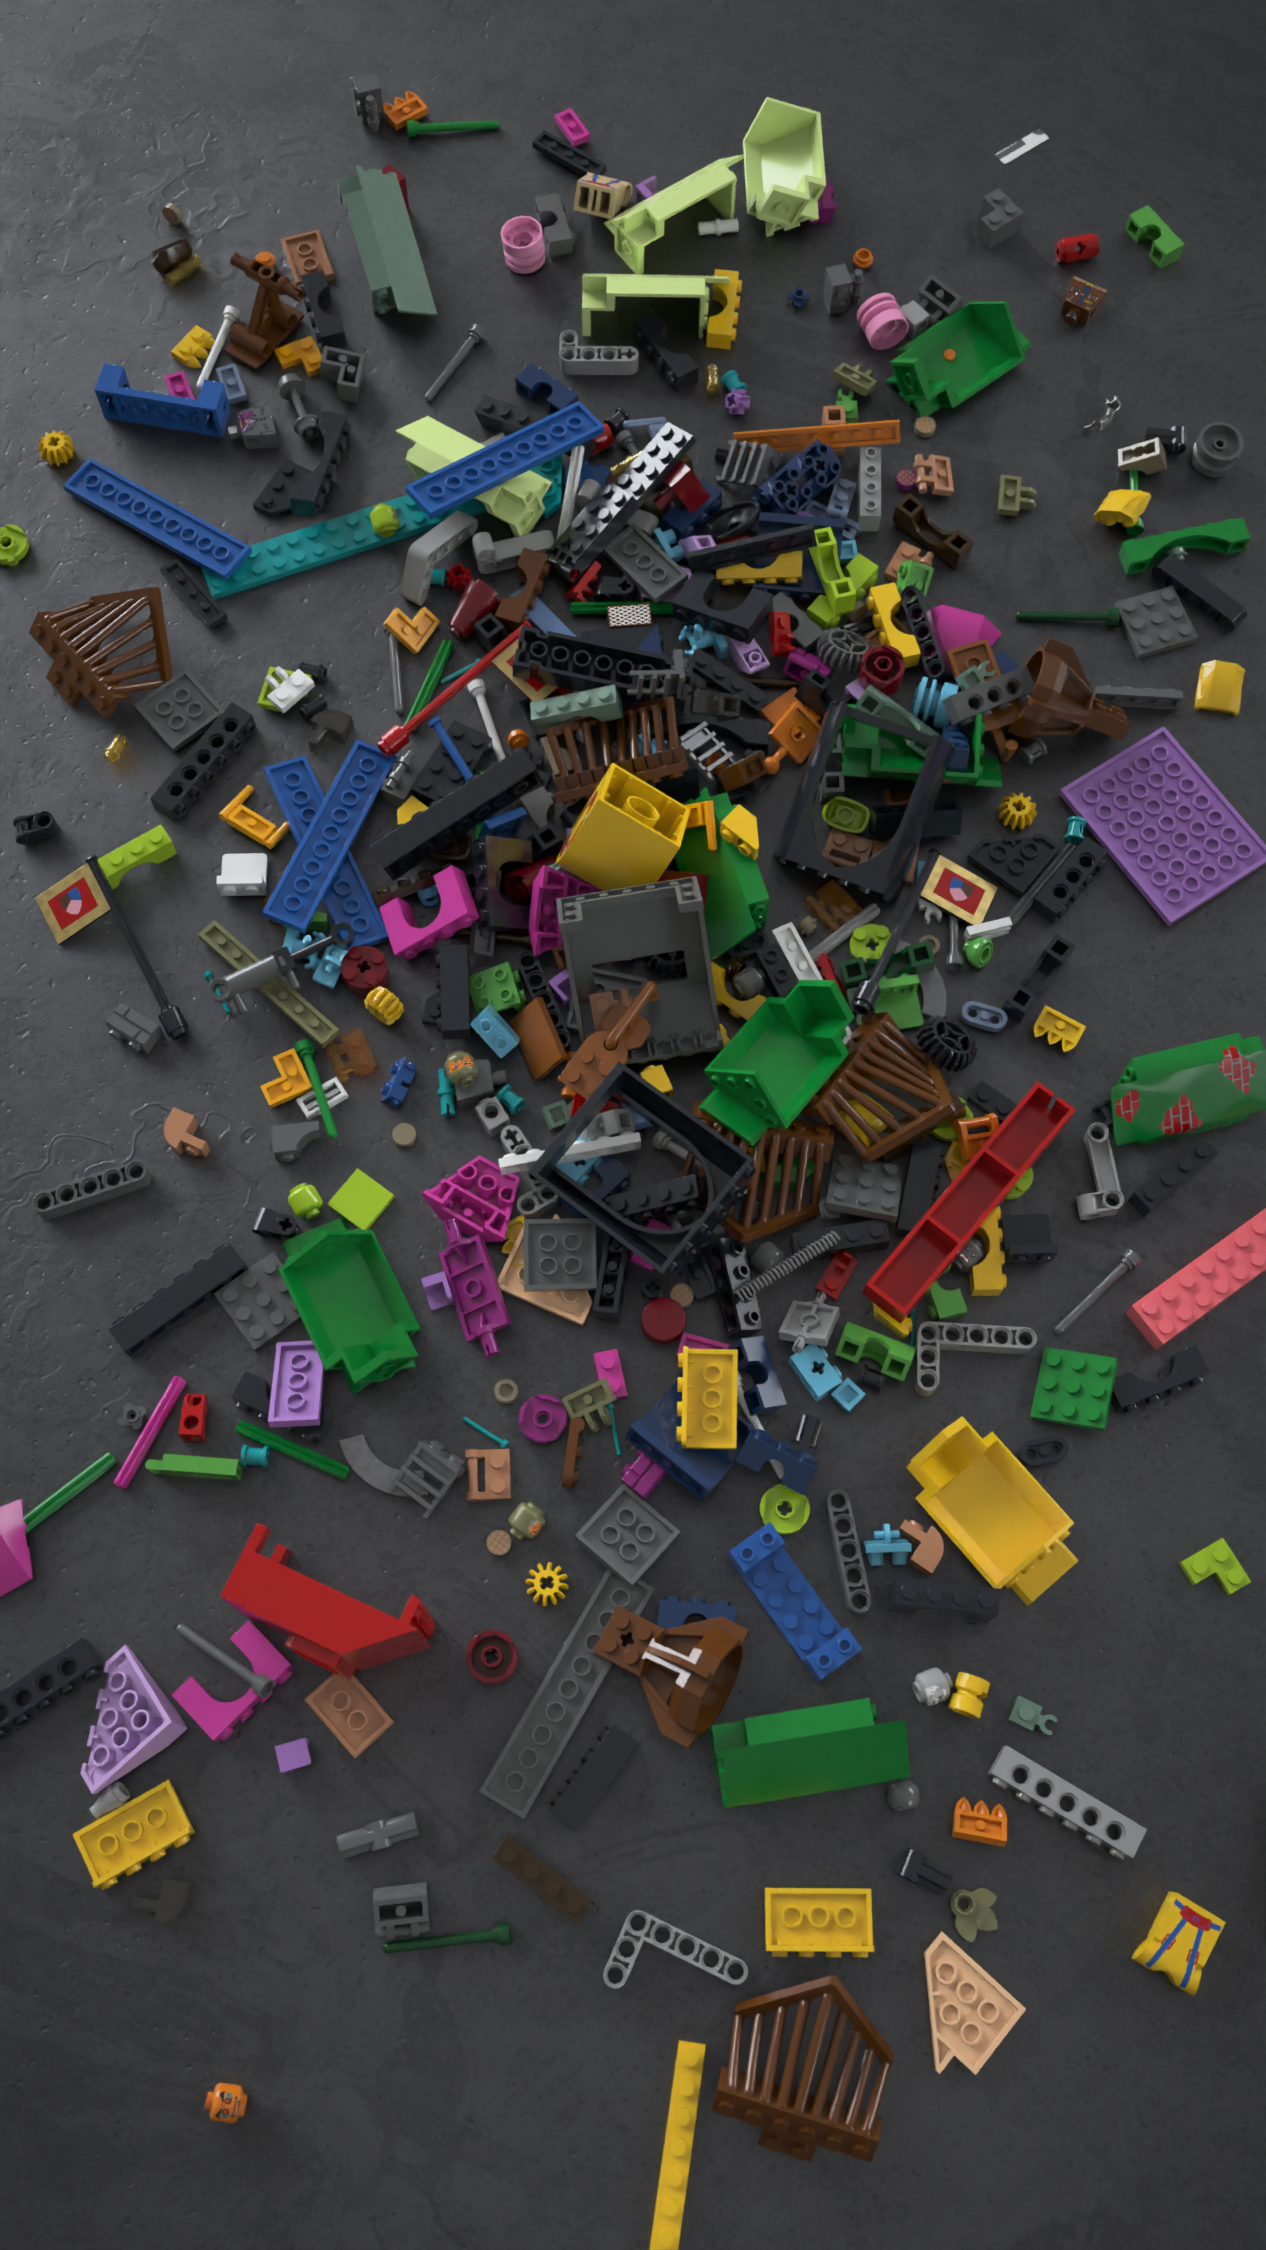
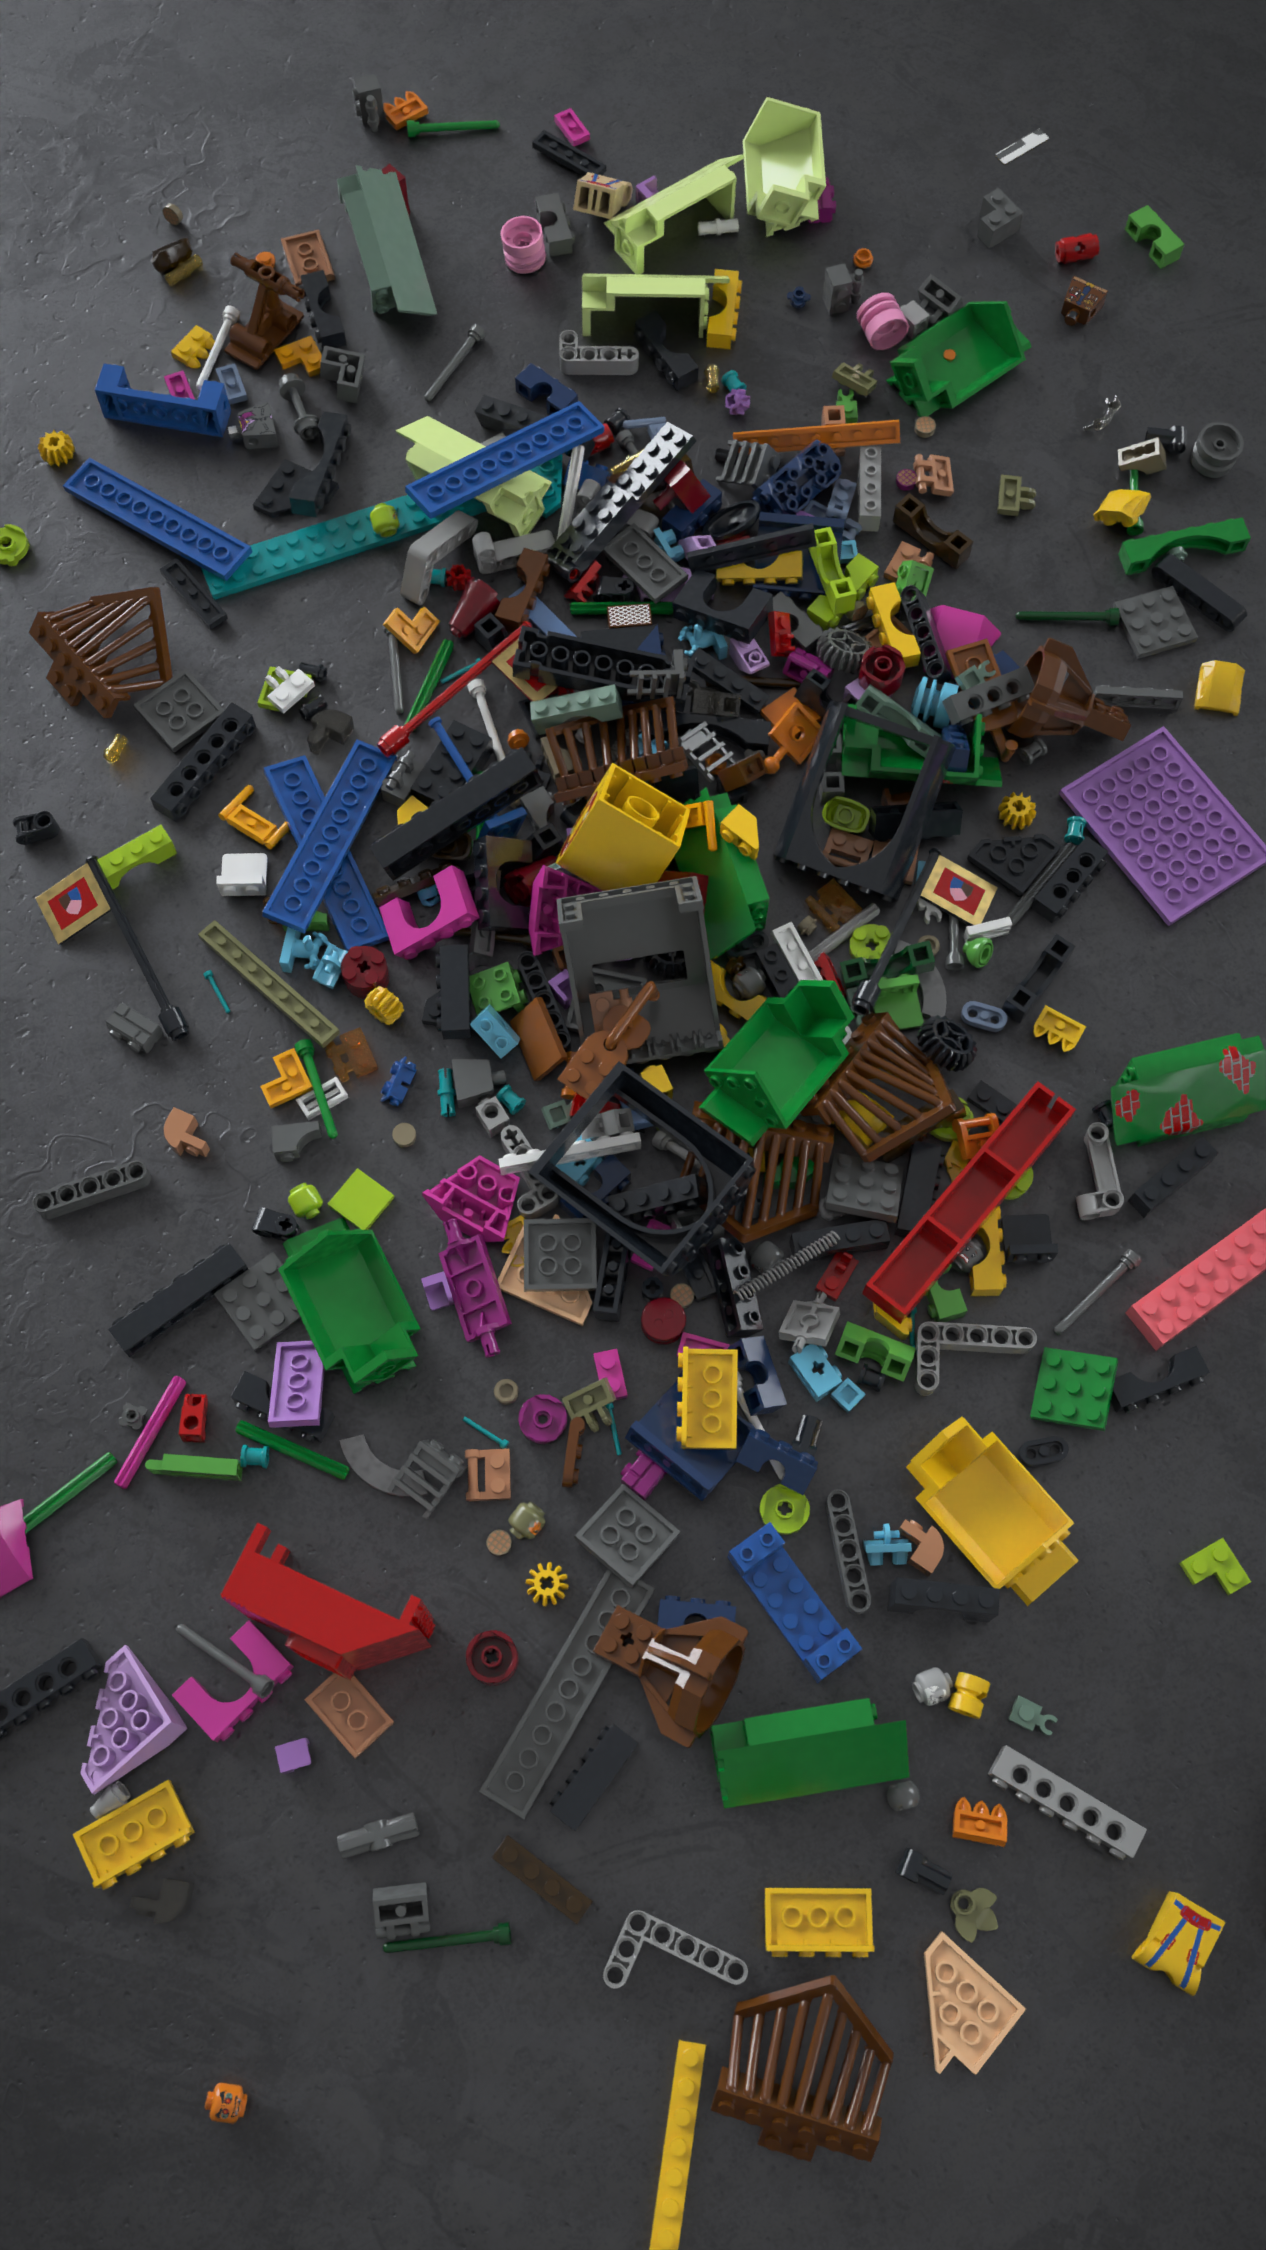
dark grey piece [207,922,355,1014] -> none
olive head [444,1050,478,1087] -> none

